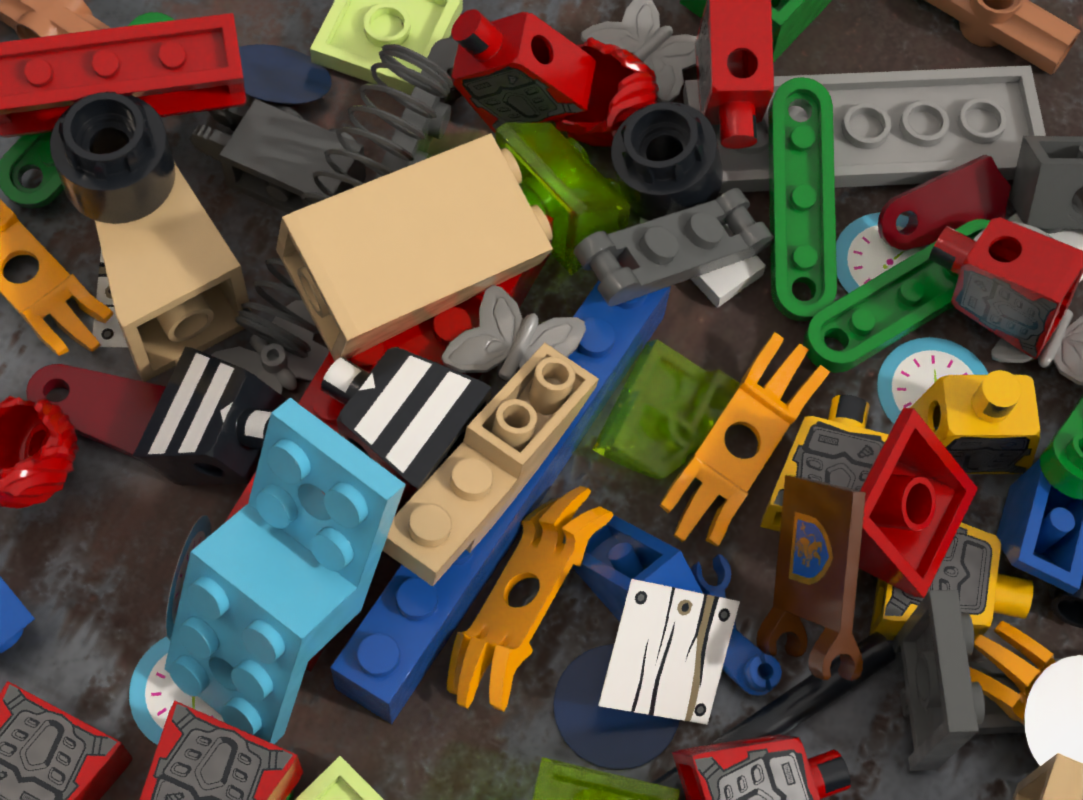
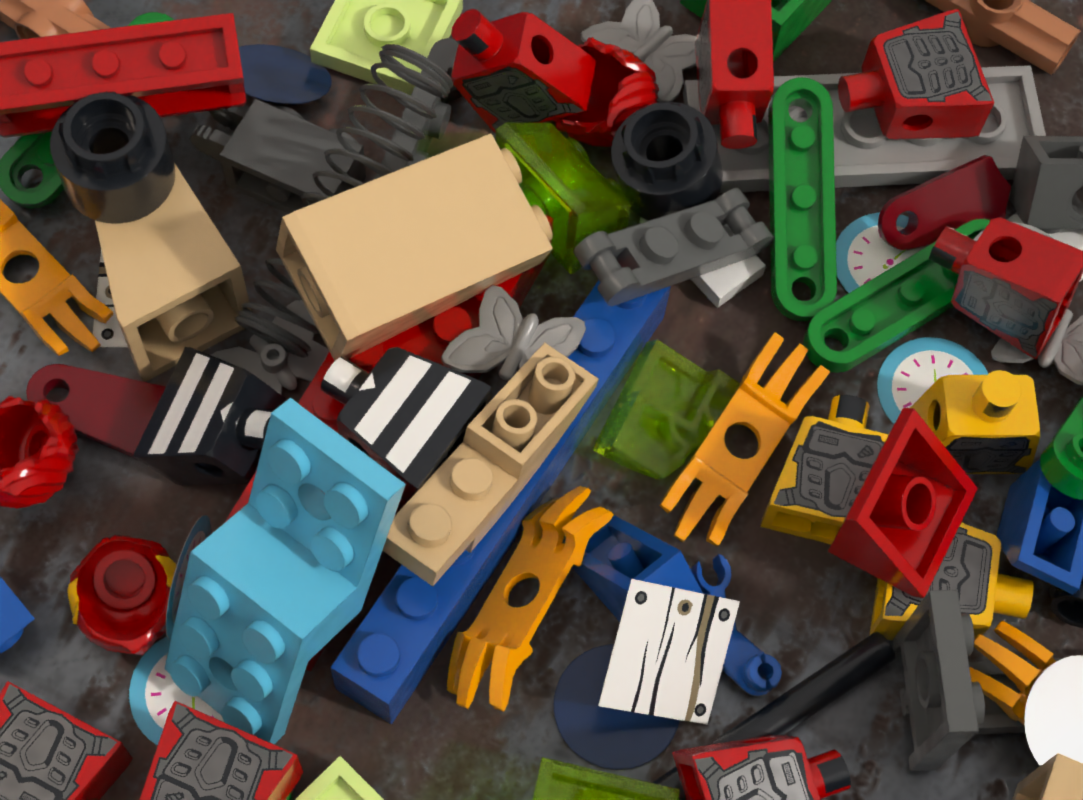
reddish brown flag [756,475,866,681] -> none
none -> red hair [67,535,177,655]
none -> torso [838,9,994,139]

